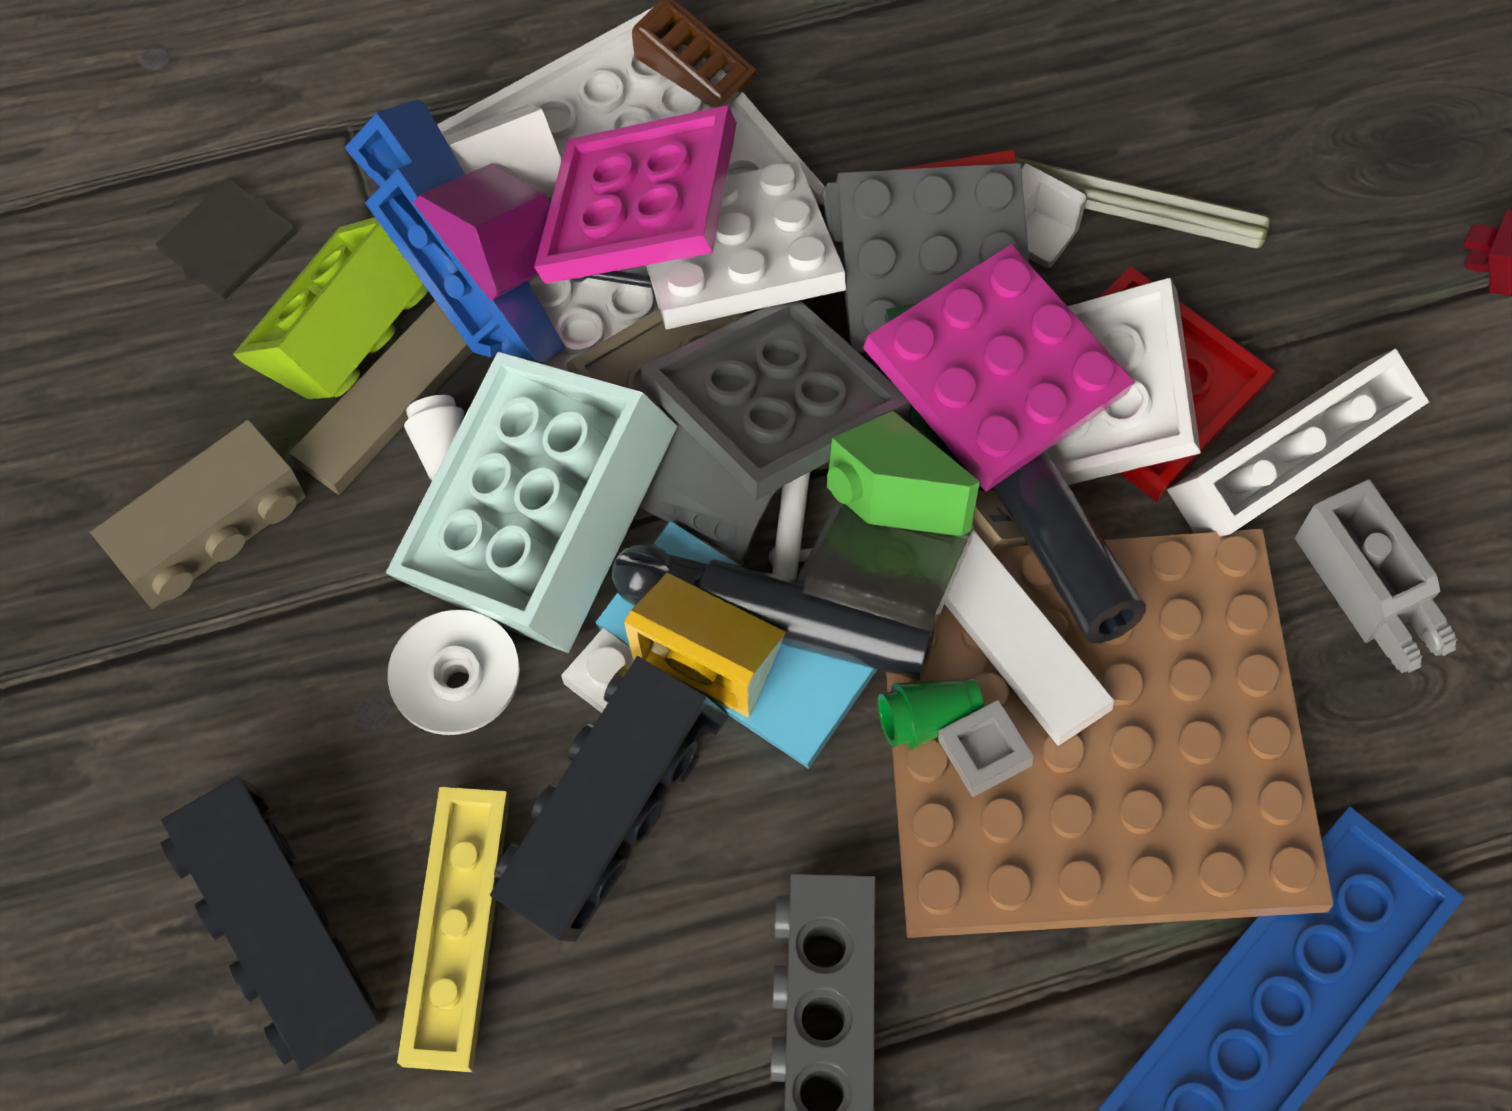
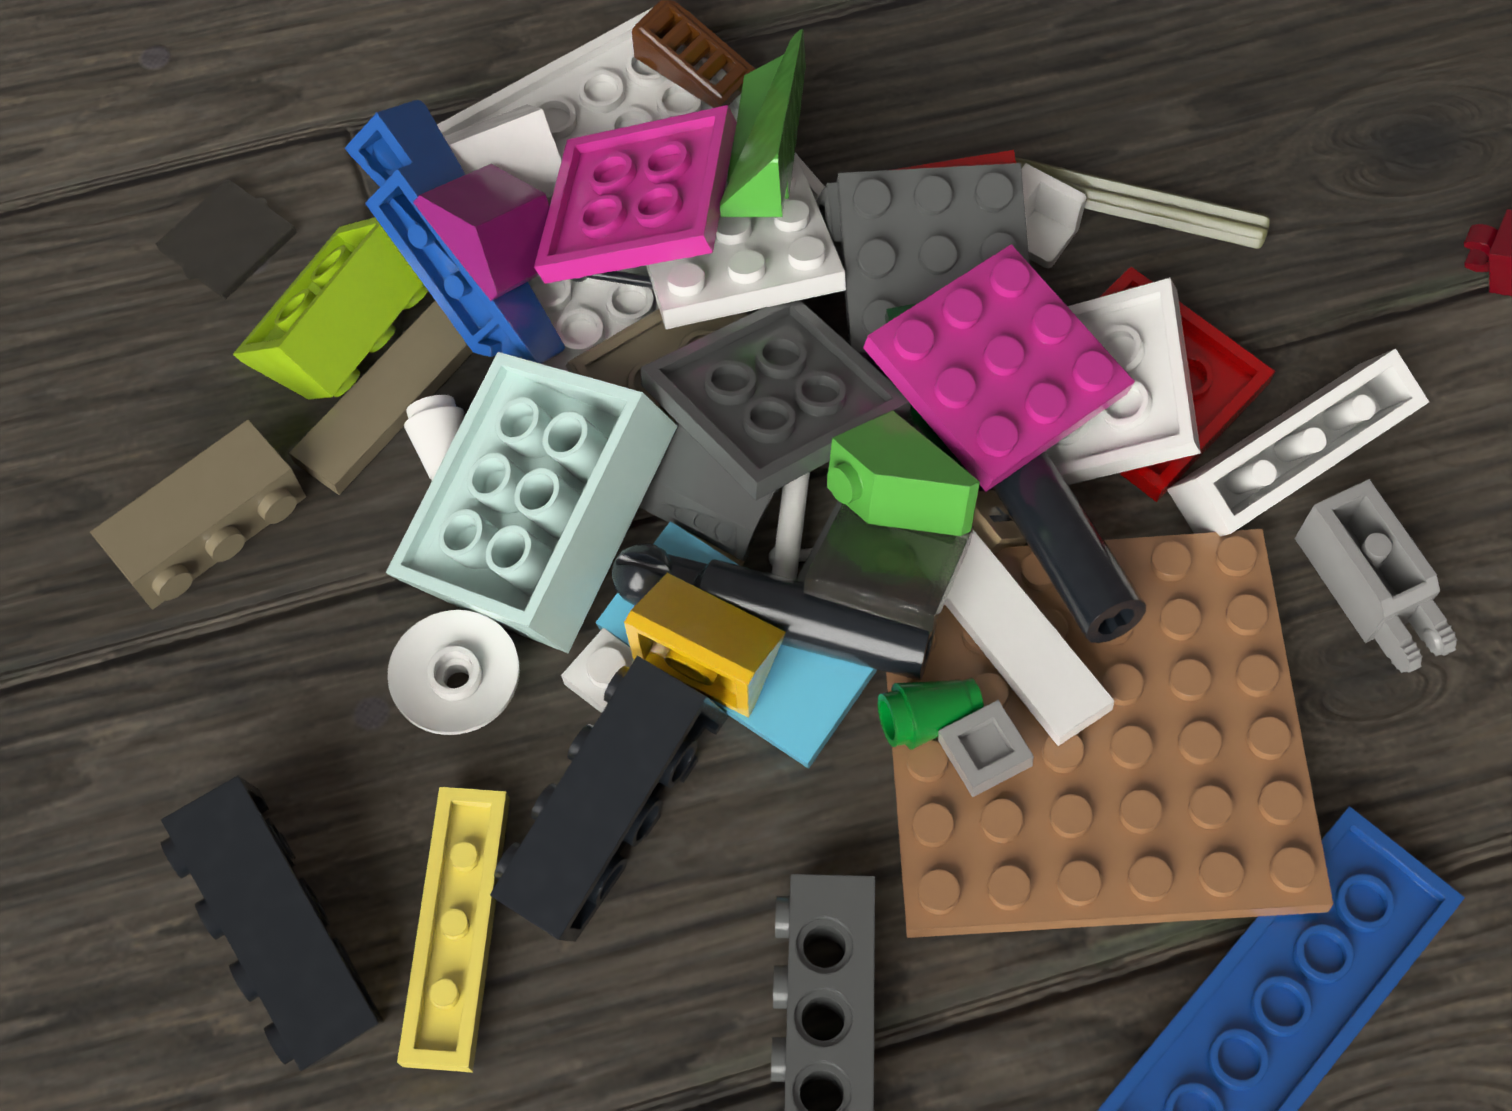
none -> bright green wedge [720,29,806,217]

